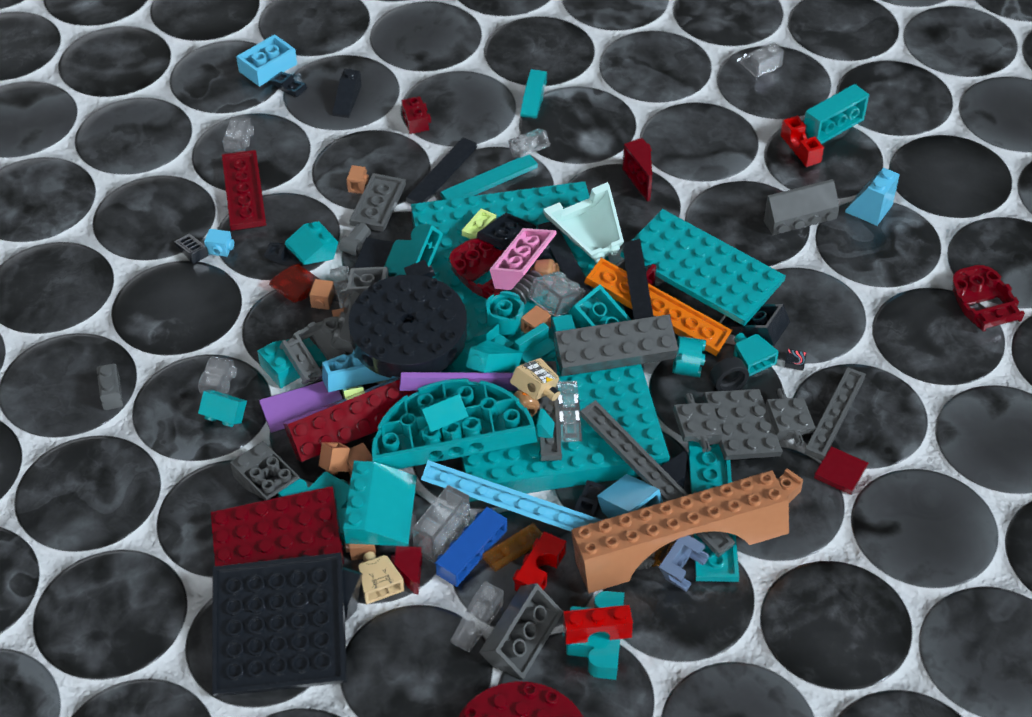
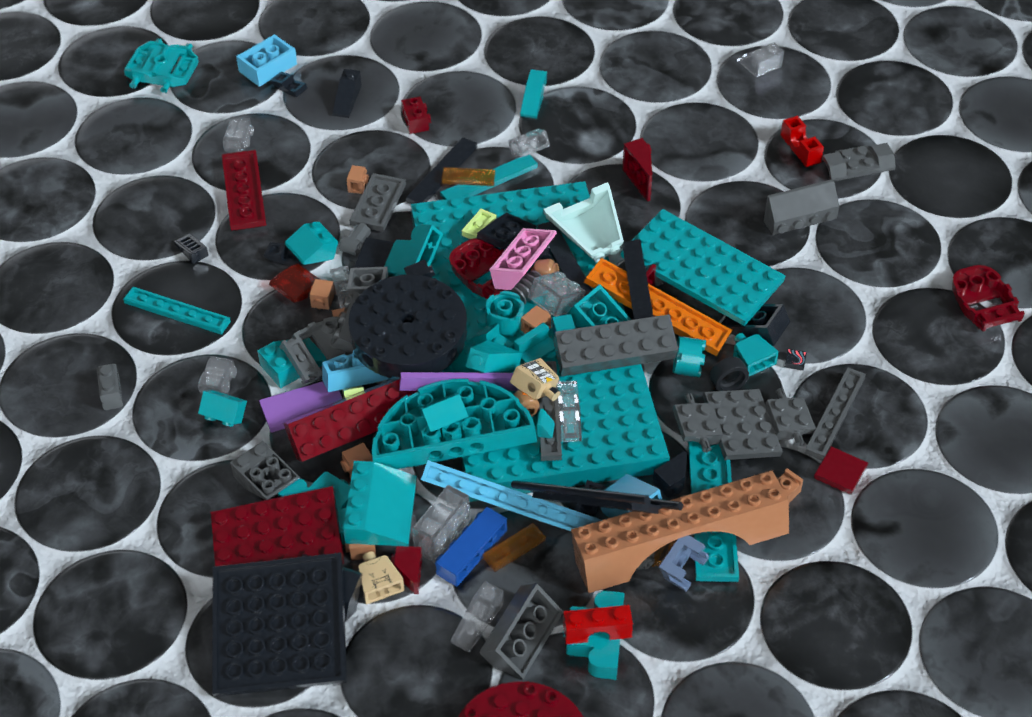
medium azure brick [204,229,234,257] -> none
nougat brick [319,442,350,474] -> none
red arch [513,531,567,591] -> none
dark grey plate [580,400,735,557] -> none
teal brick [804,84,869,144] -> none
medium azure slope [845,168,900,226] -> none
none -> teal tile [123,287,231,335]
none -> teal piece [124,38,199,93]
none -> clear orange tile [442,167,495,186]
none -> black piece [511,480,683,514]
none -> dark grey piece [821,143,896,181]

